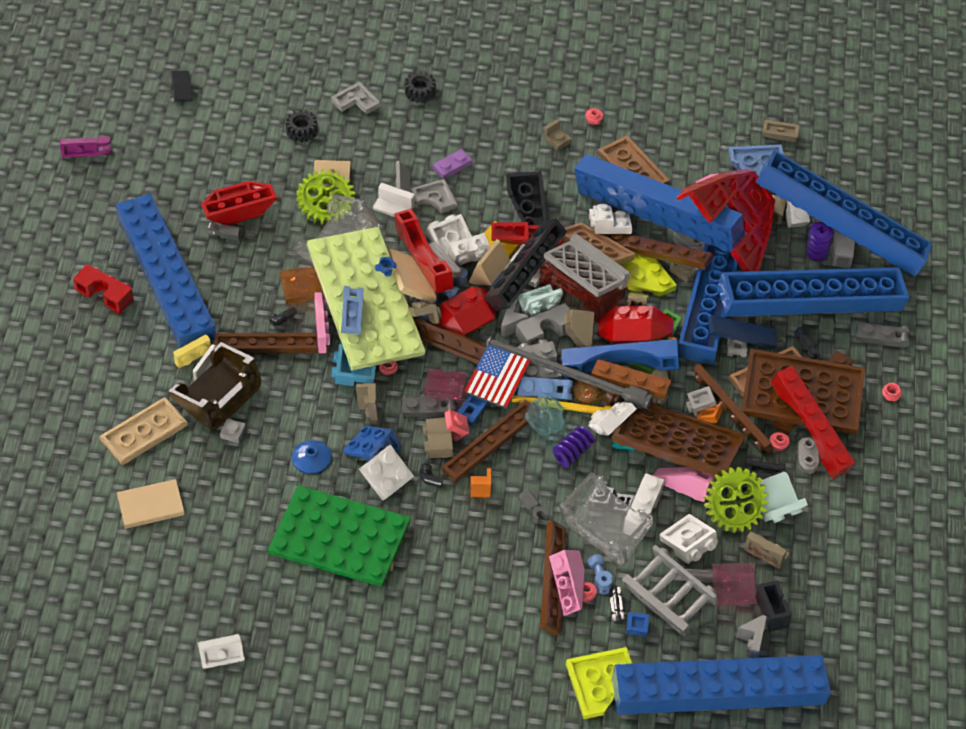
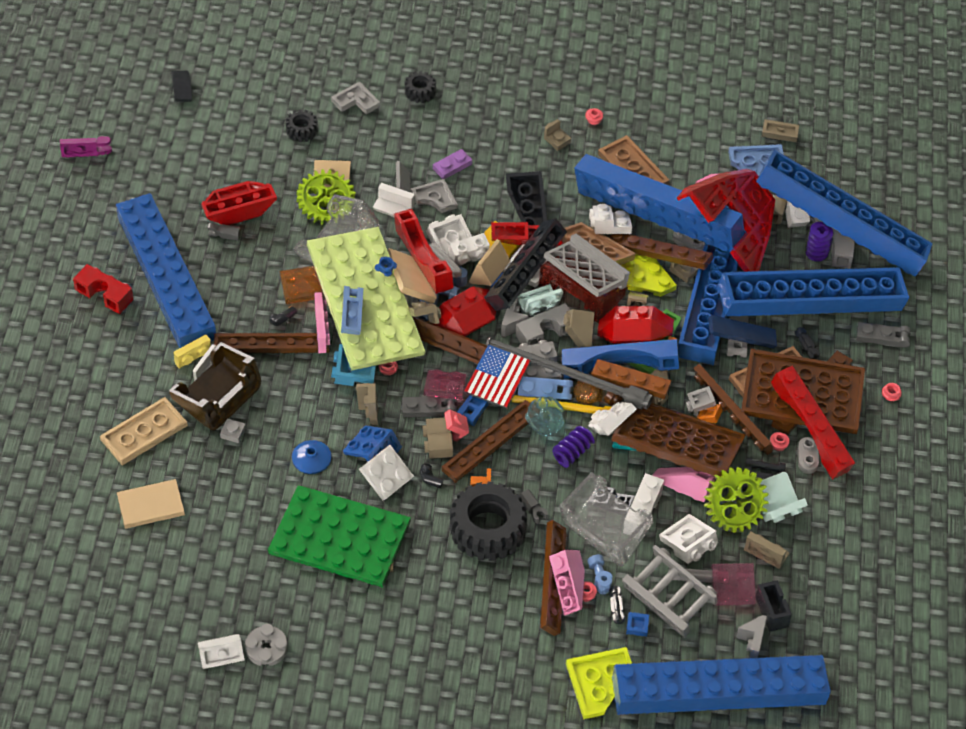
none -> light grey plate [245,624,287,666]
none -> black tyre [450,482,527,561]

